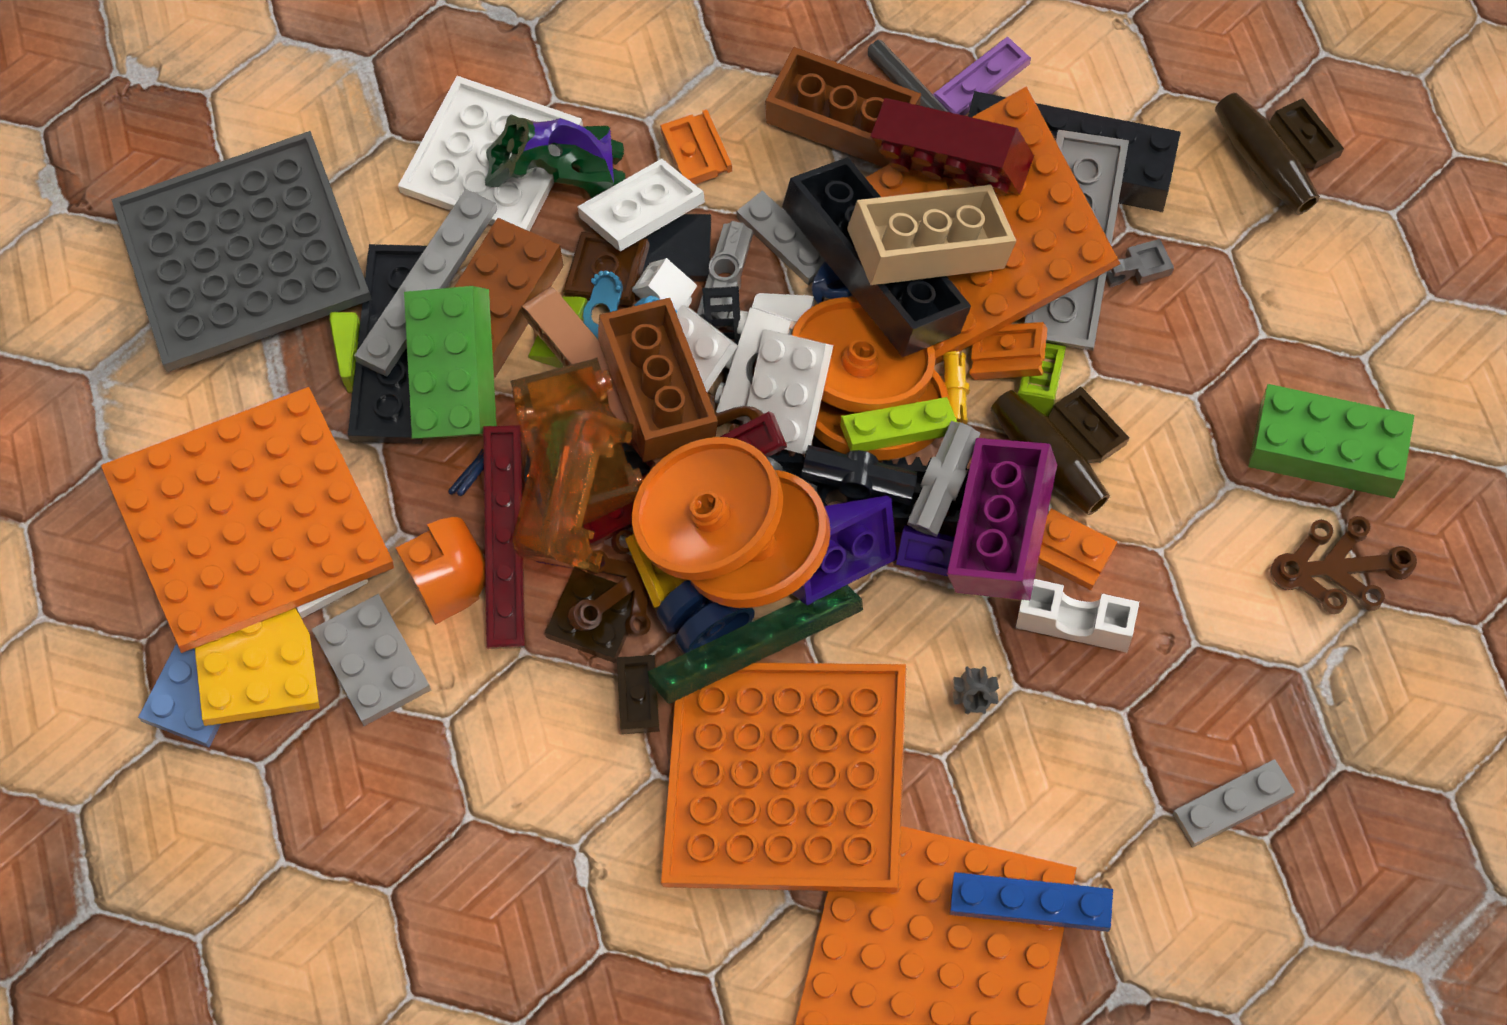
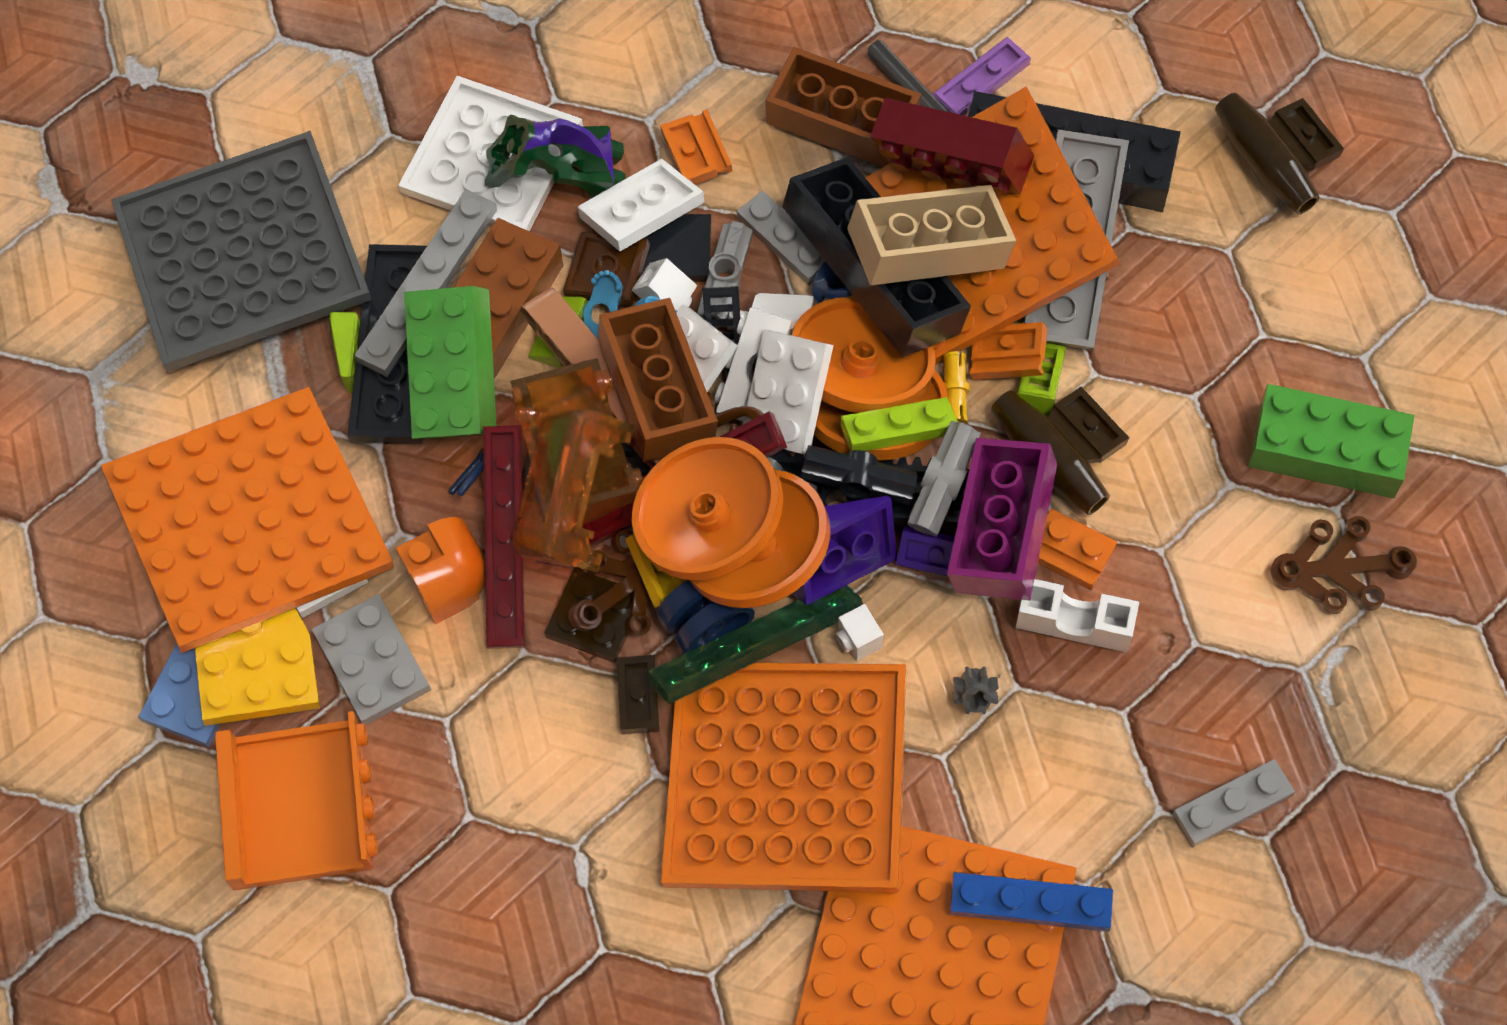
flat silver plate [1106,239,1174,287] -> none
none -> orange panel [215,711,378,891]
none -> white plate [835,604,884,661]

